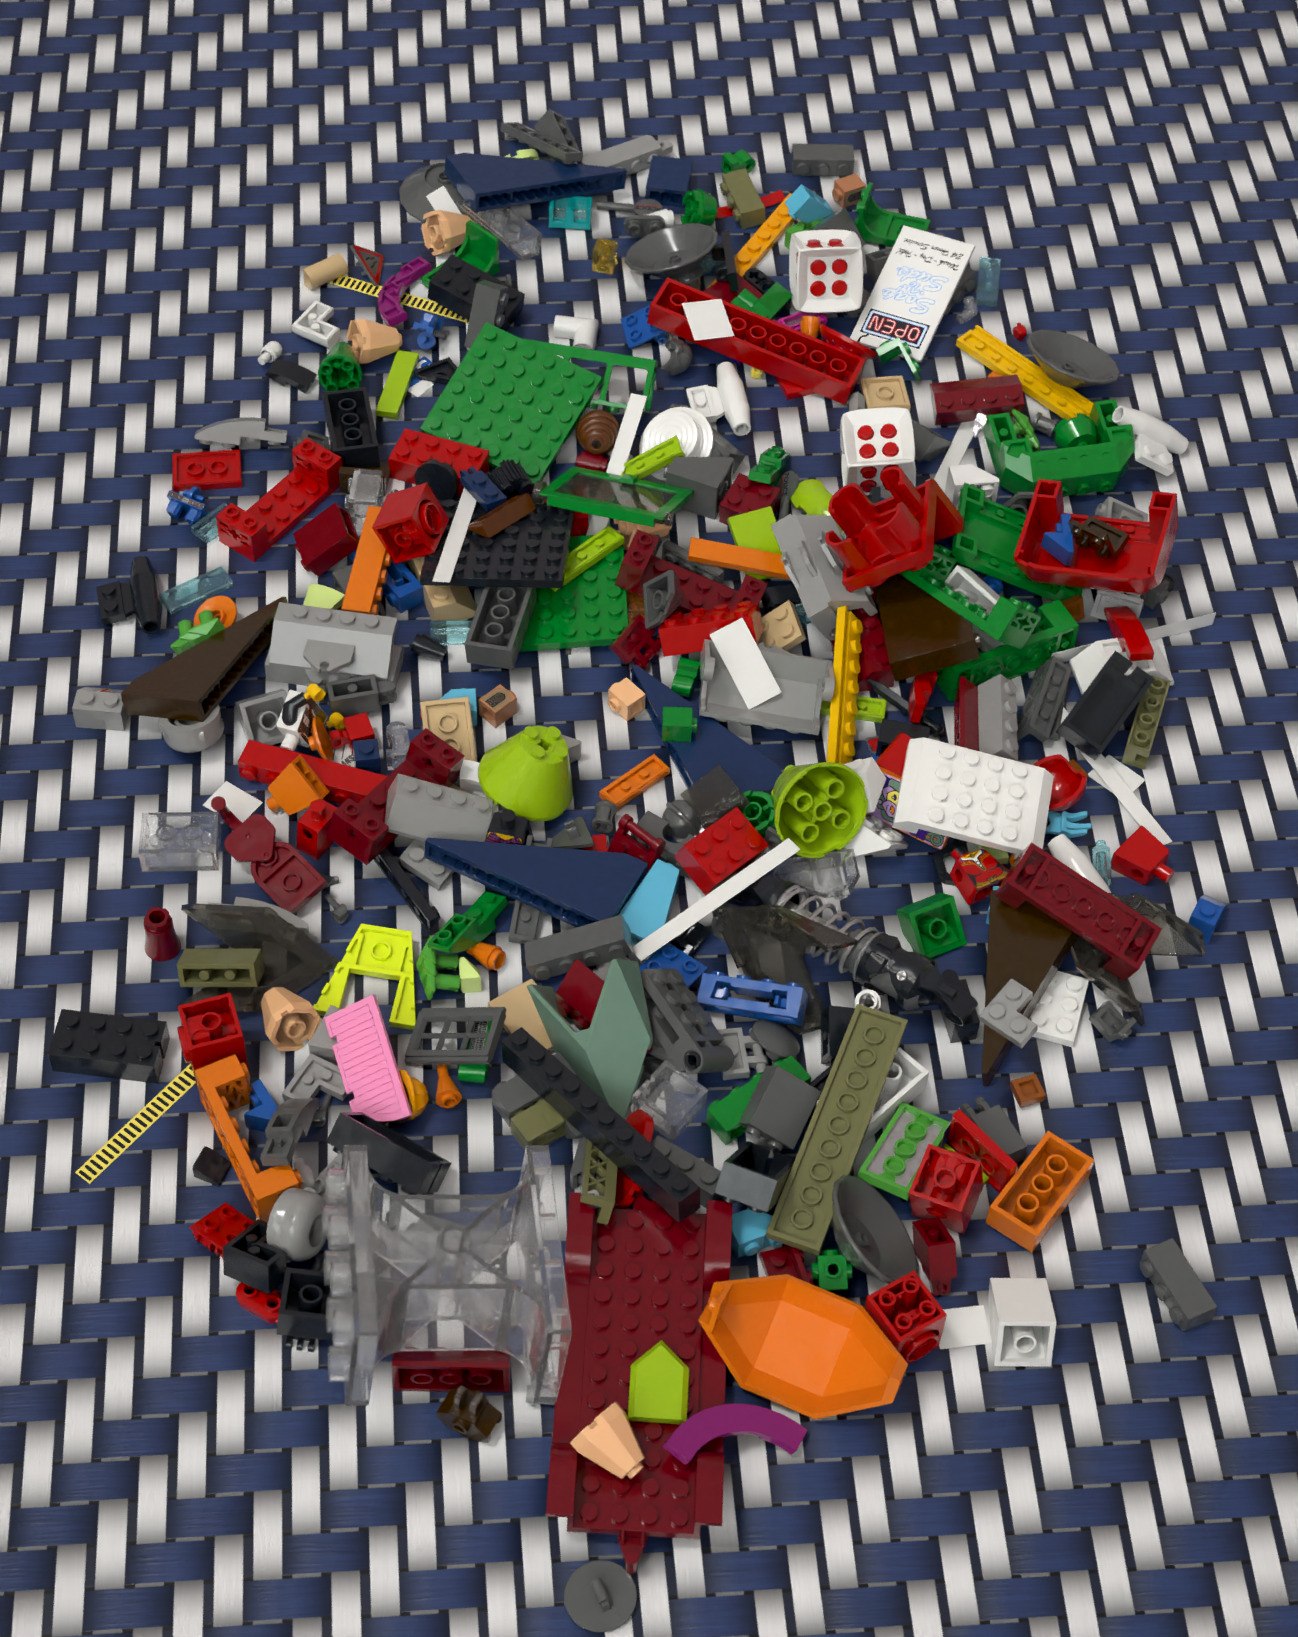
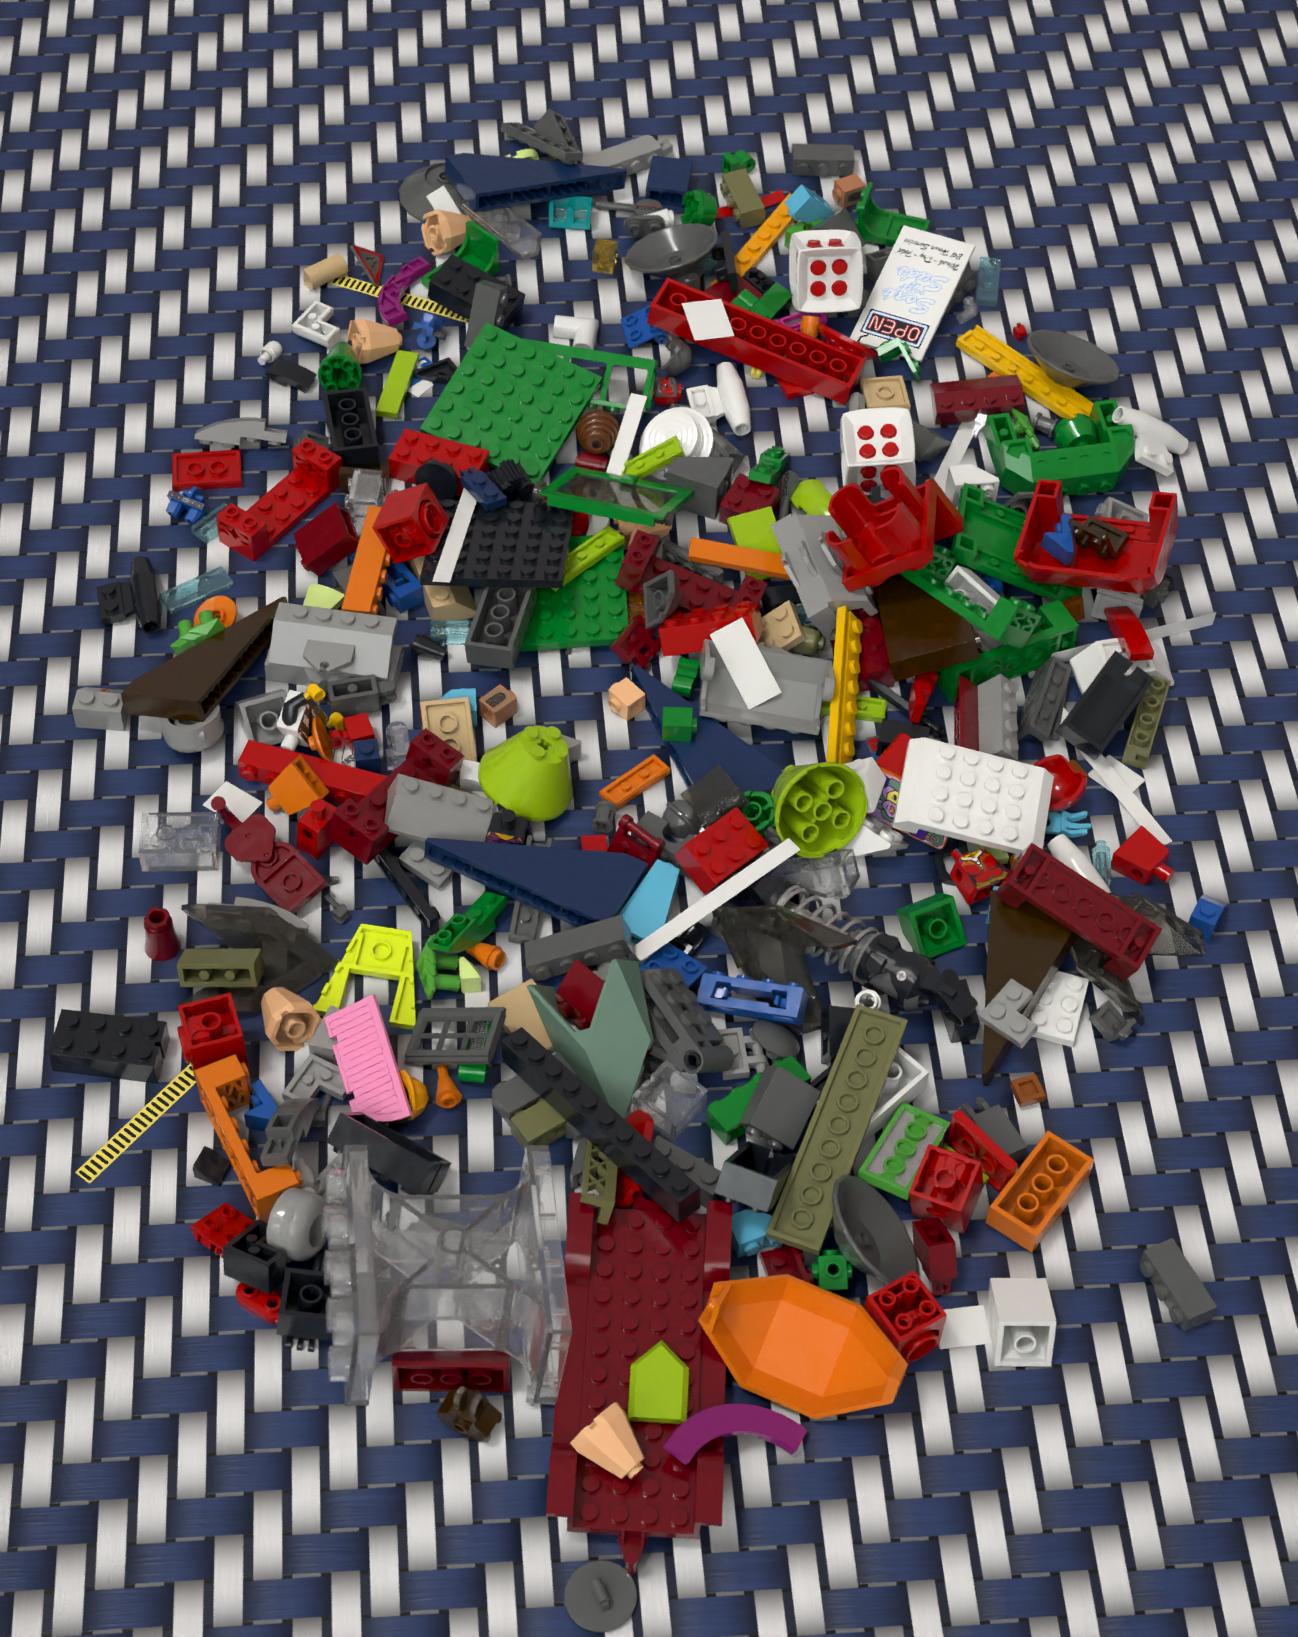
reddish brown slope [468,493,535,538] -> none
dark grey piece [546,817,594,849] -> none
none -> red head [652,377,681,406]
none -> olive head [793,623,826,657]

